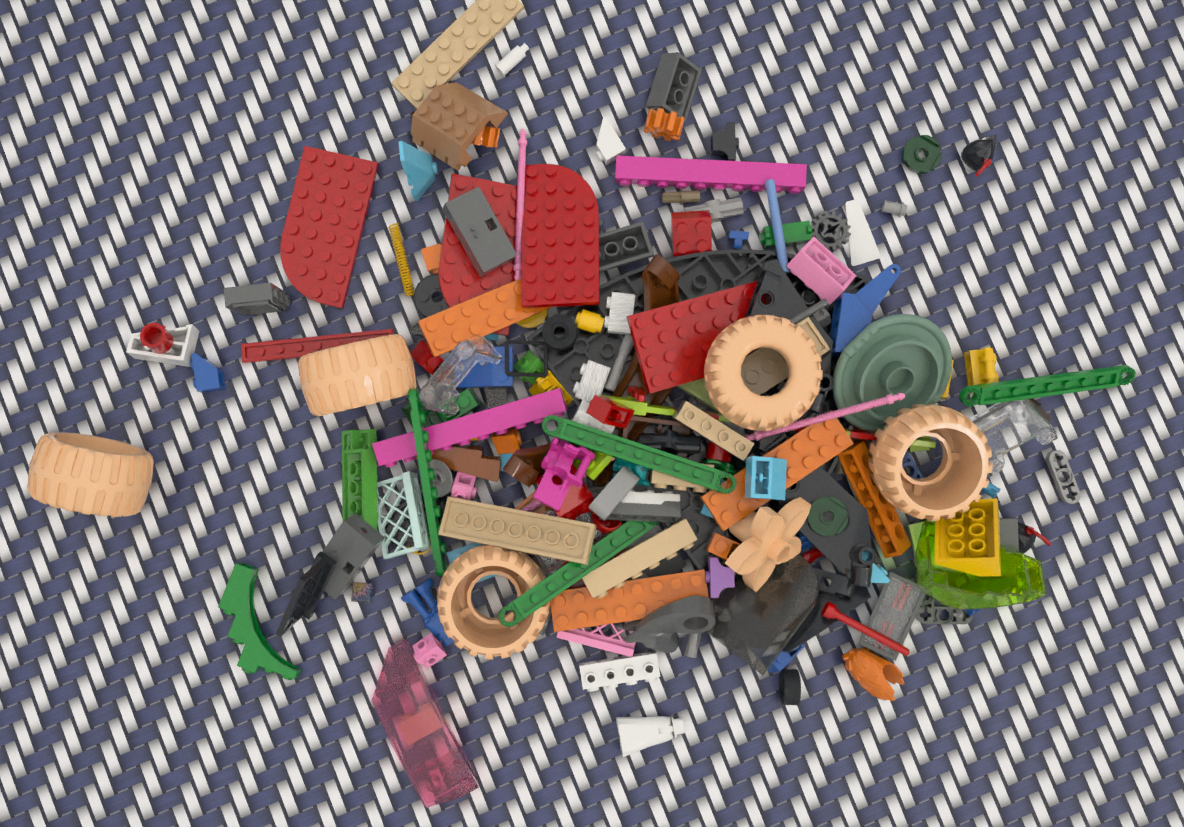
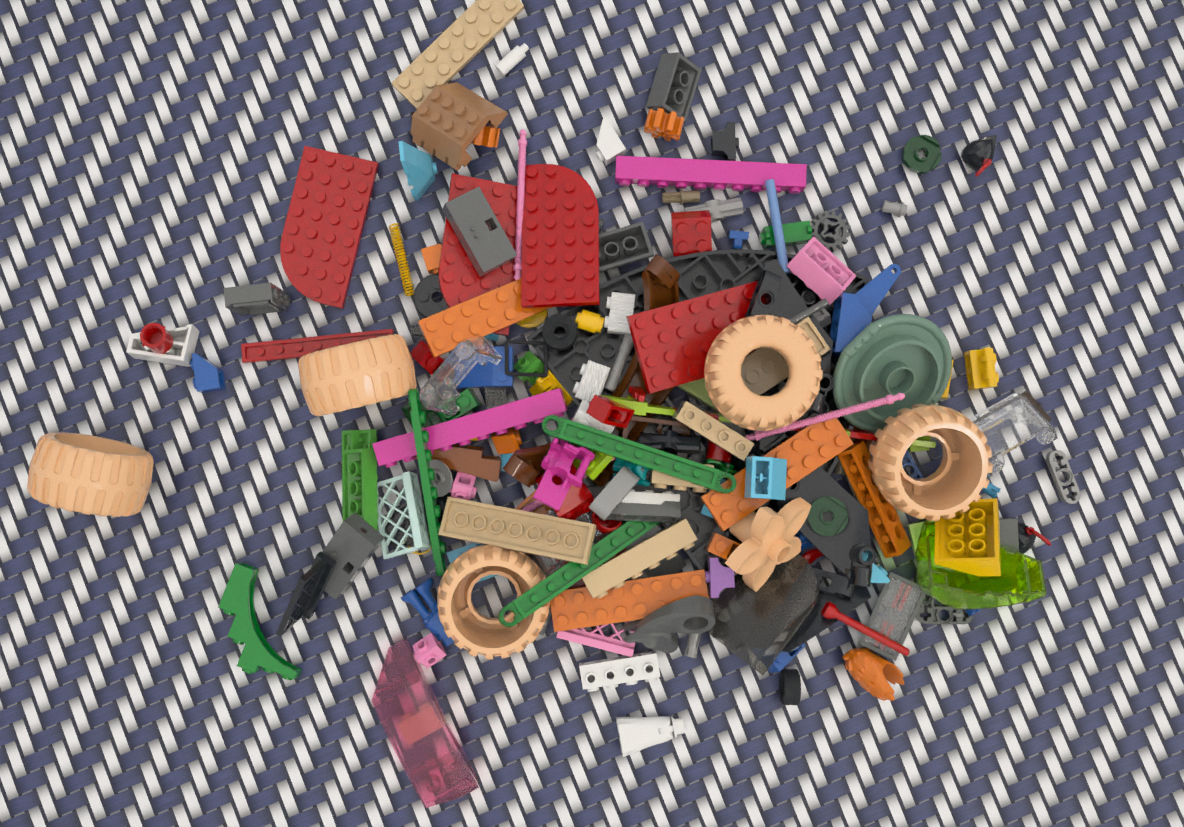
clear smoke tile [351,581,373,603] -> none
white sticker [845,199,881,266] -> none
green plate [959,365,1136,407] -> none

